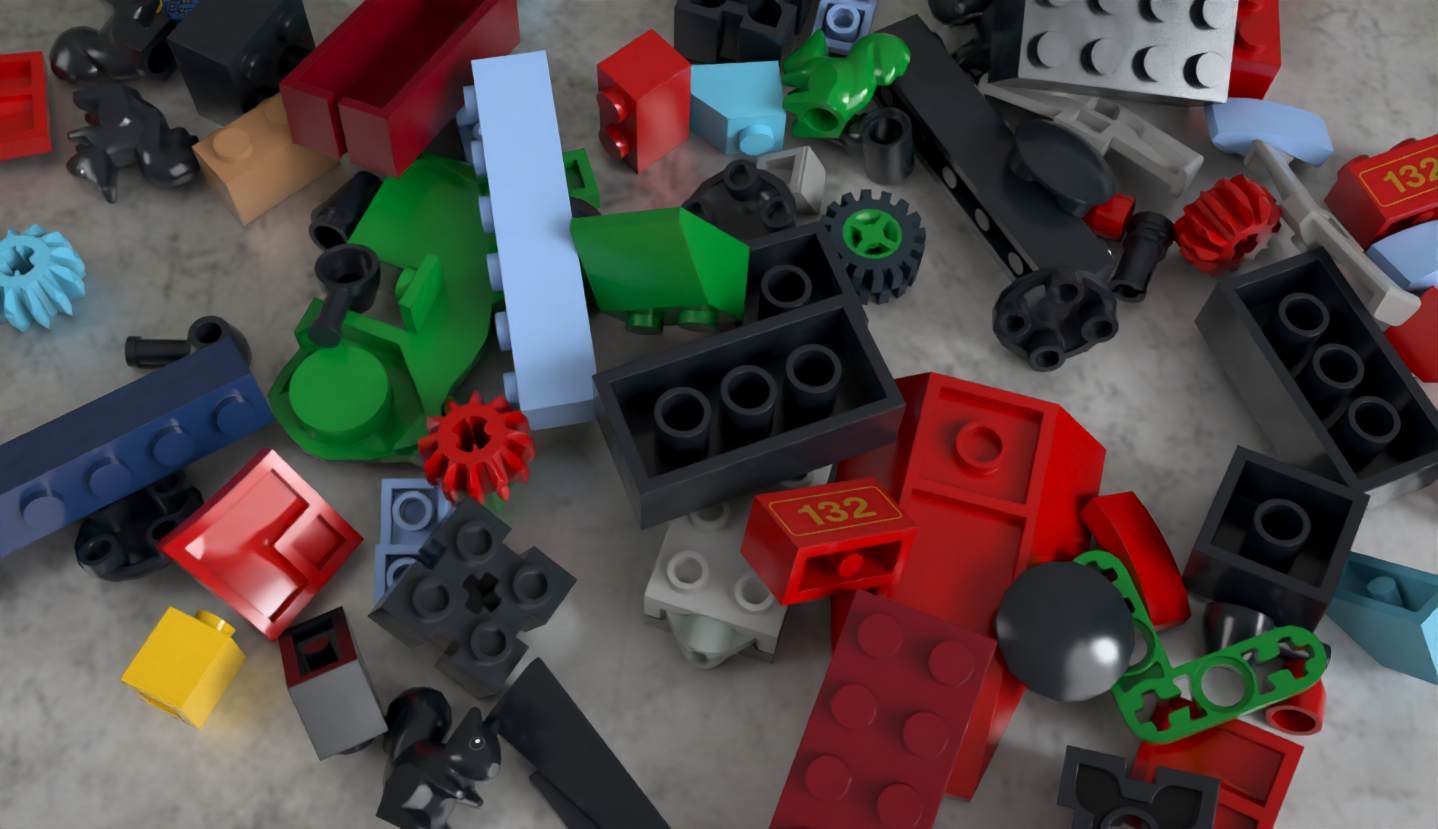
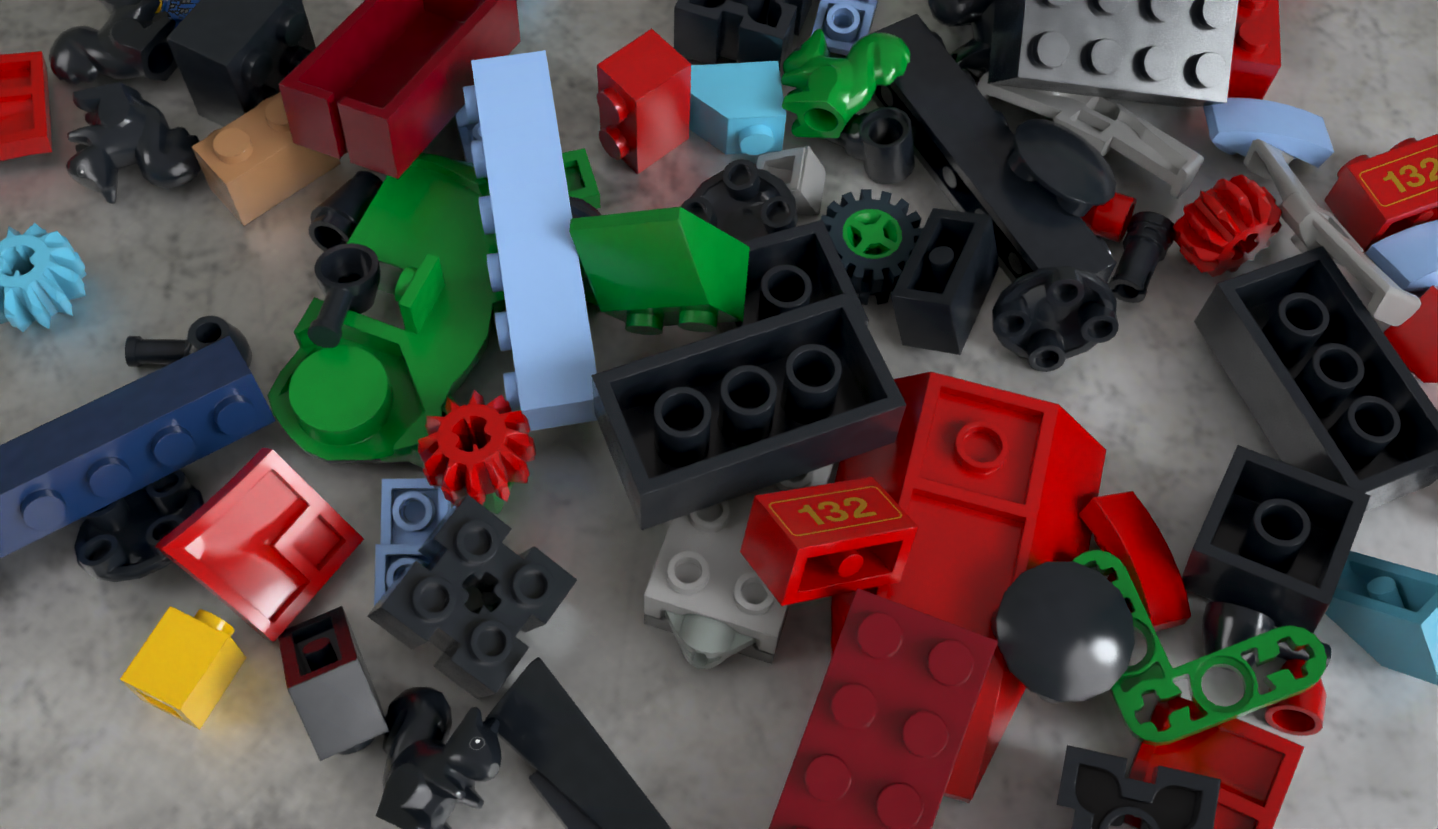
none -> black brick [891,208,999,355]

